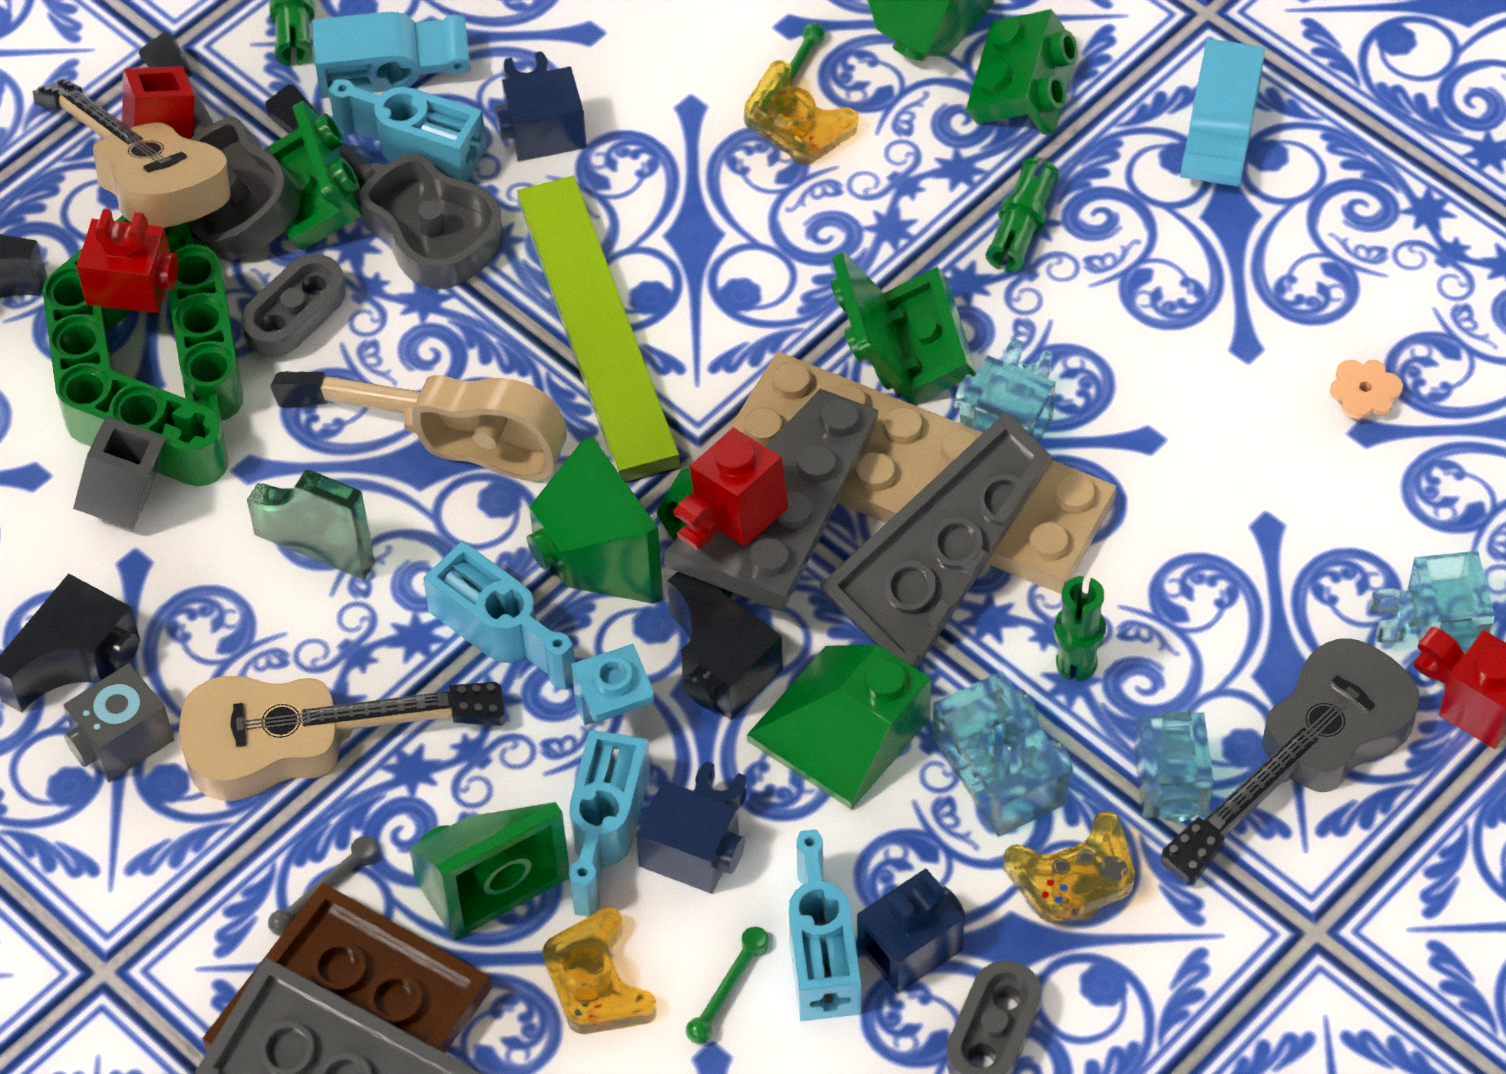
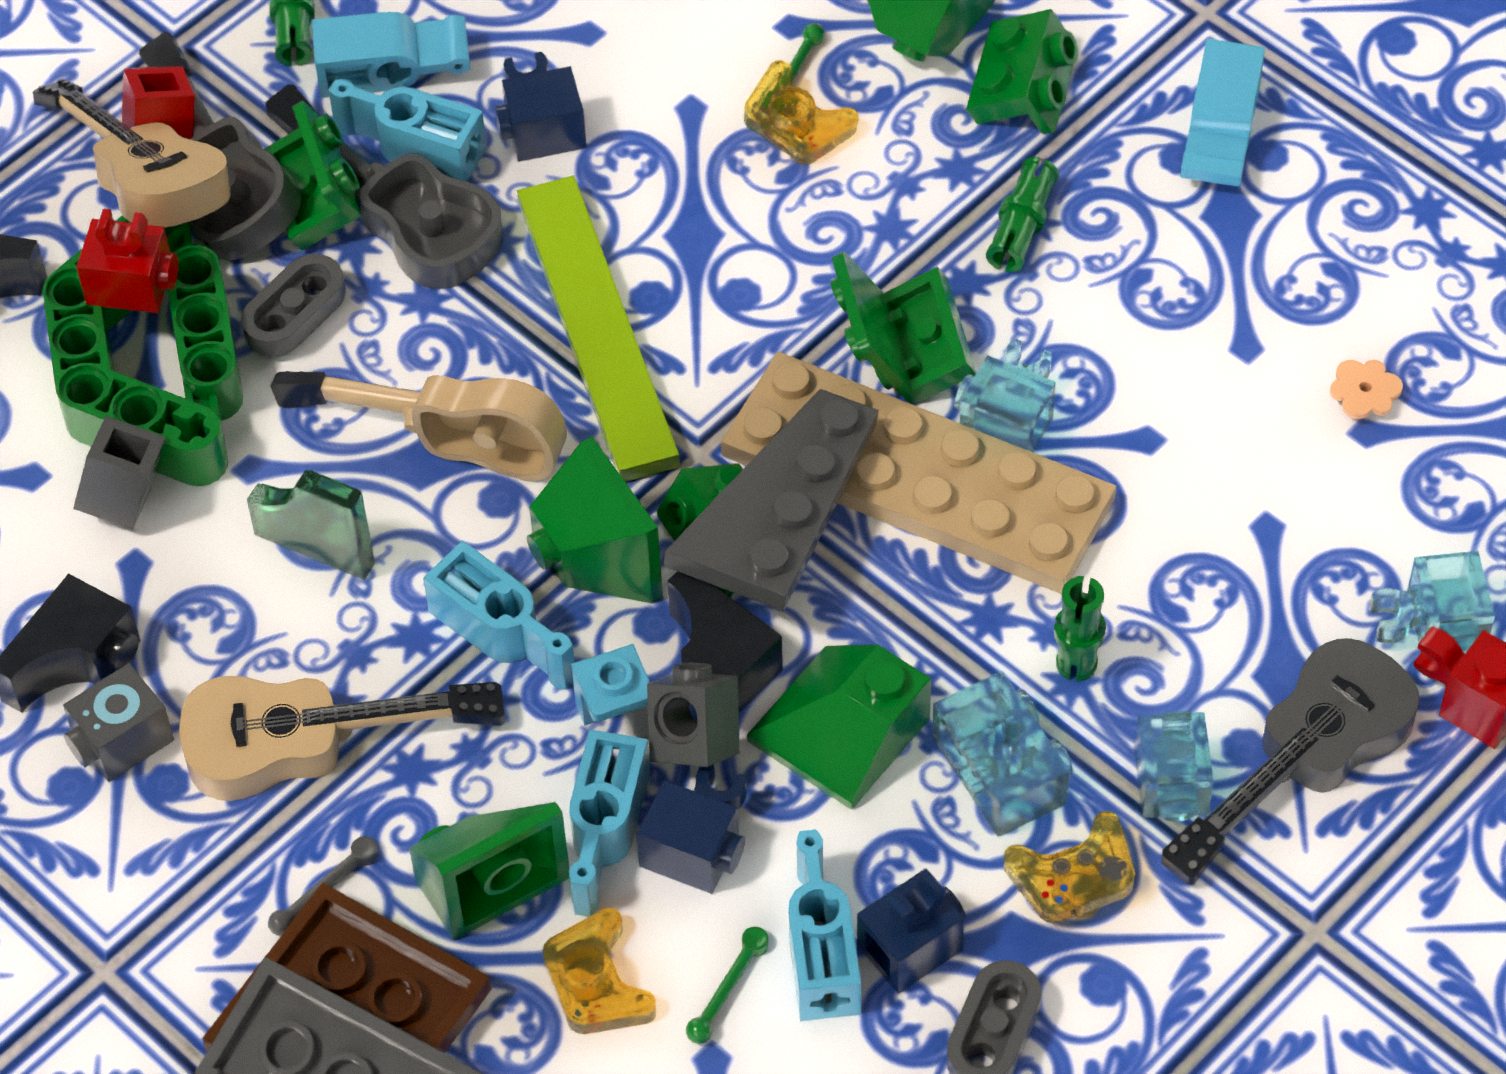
red brick [674,427,788,550] -> none
dark grey wing [819,412,1052,669] -> none
none -> dark grey brick [647,663,740,767]

